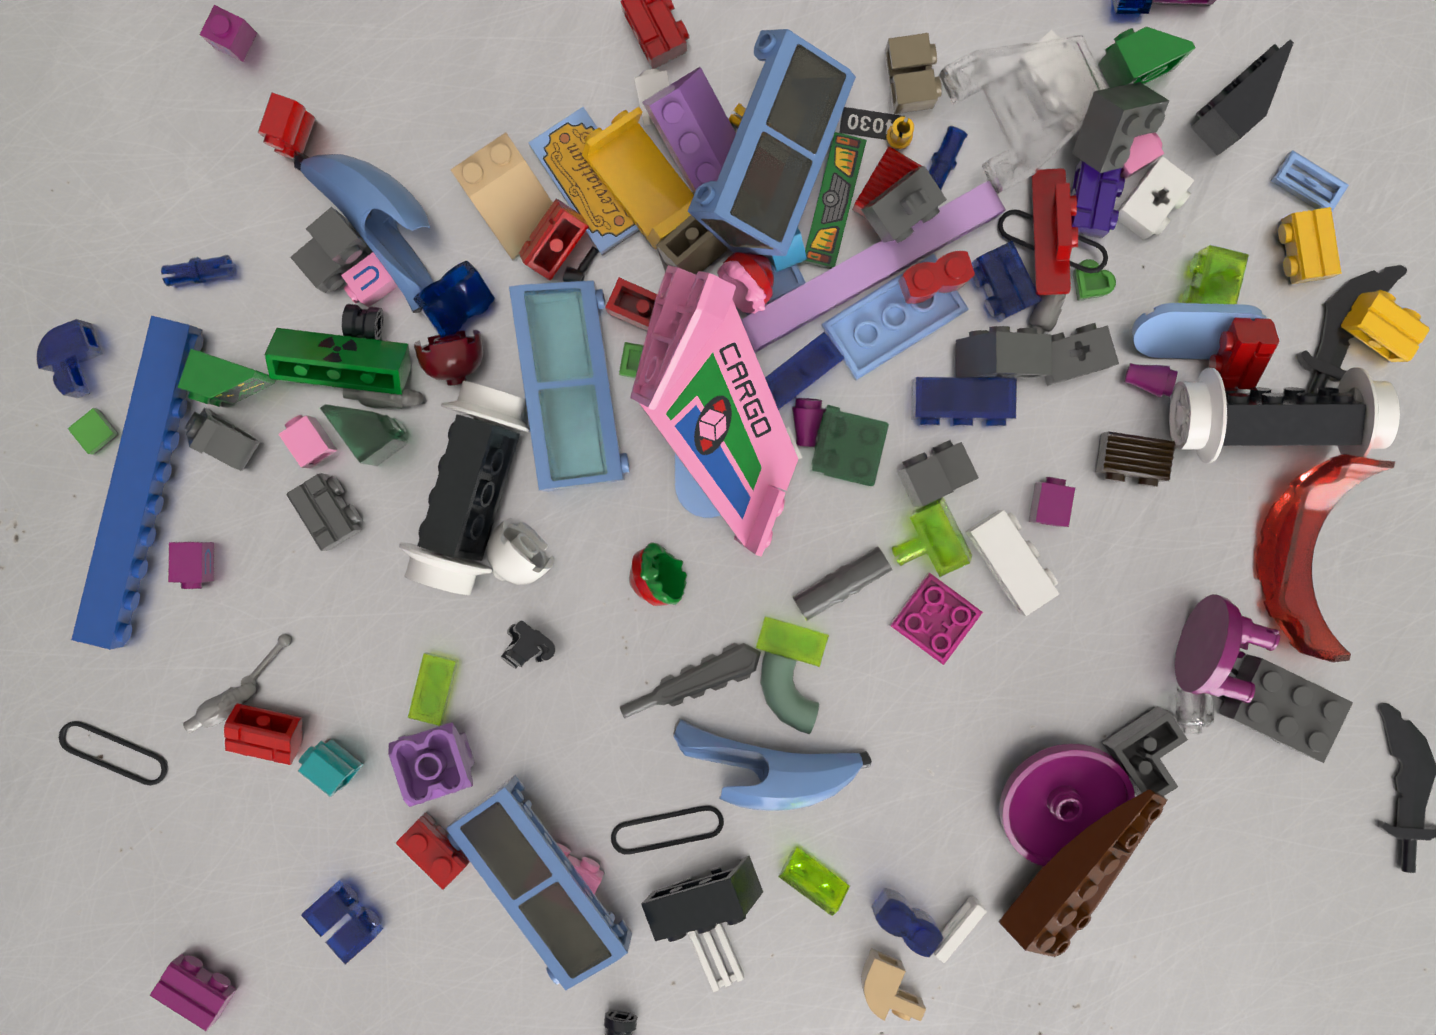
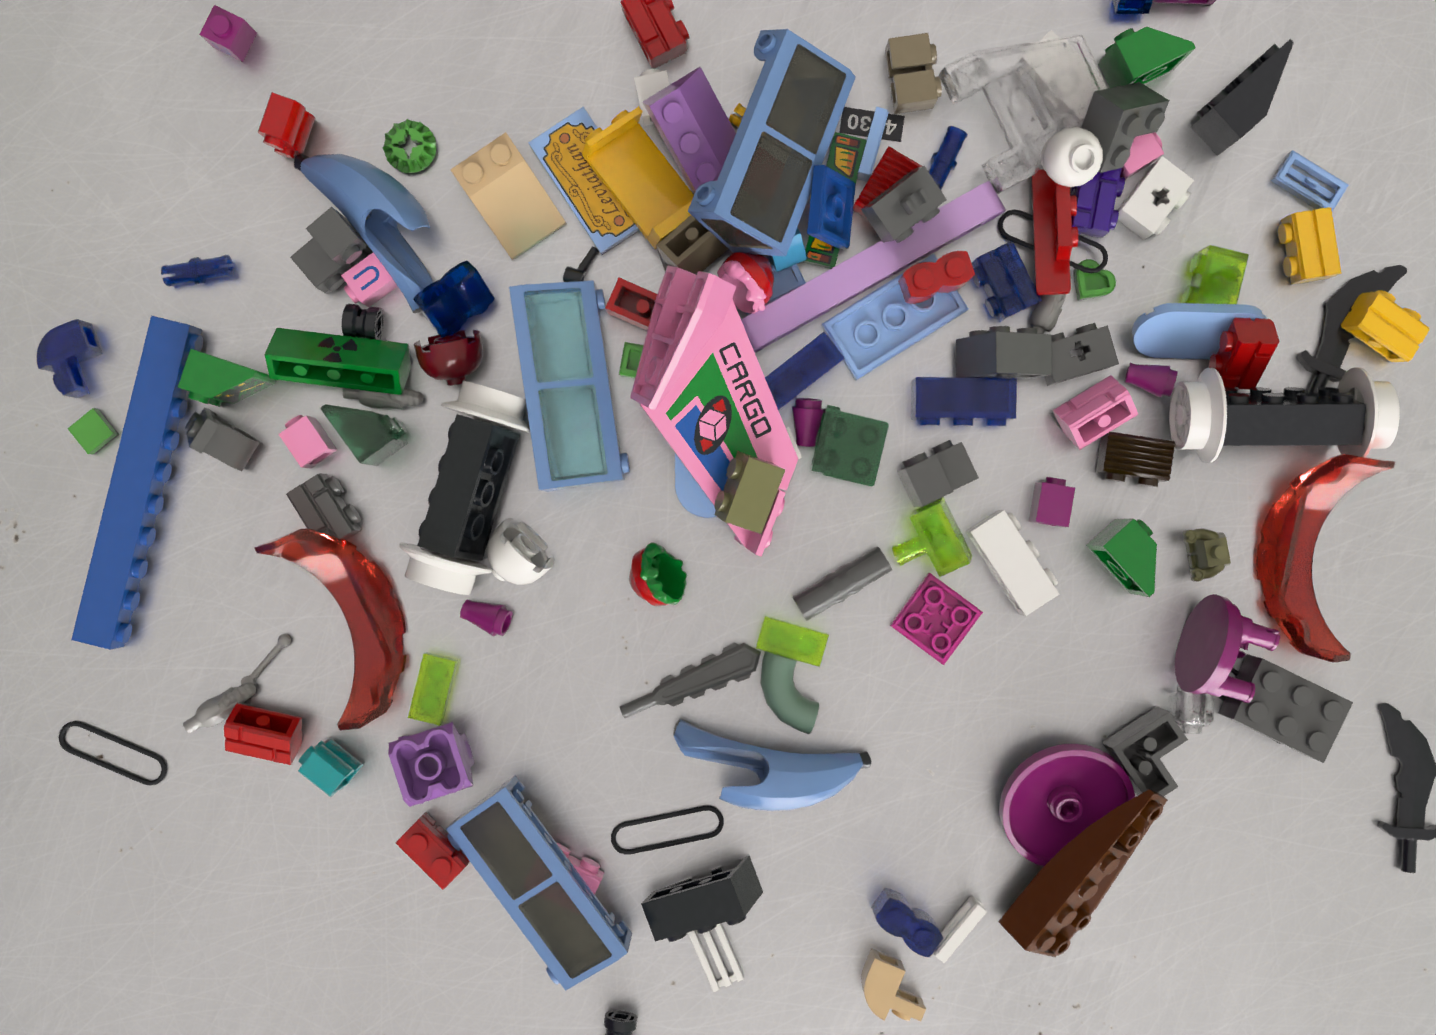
magenta brick [150,954,236,1031] -> none
magenta brick [168,542,214,589] -> none
clear blue piece [301,880,383,965] -> none
black piece [501,621,555,669] -> none
red brick [519,198,589,281] -> none
clear neon green plate [778,847,850,916] -> none
yellow pin [886,116,914,150] -> none
none -> clear red windscreen [254,529,406,731]
none -> bright green gear [382,119,436,173]
none -> magenta cone [460,599,512,637]
none -> olive brick [714,451,785,534]
none -> blue tile [807,165,856,249]
none -> light blue tile [857,107,889,182]
none -> white piece [1041,127,1103,187]
none -> bright pink brick [1053,375,1138,450]
none -> green slope [1086,518,1157,597]
none -> olive piece [1182,528,1231,582]

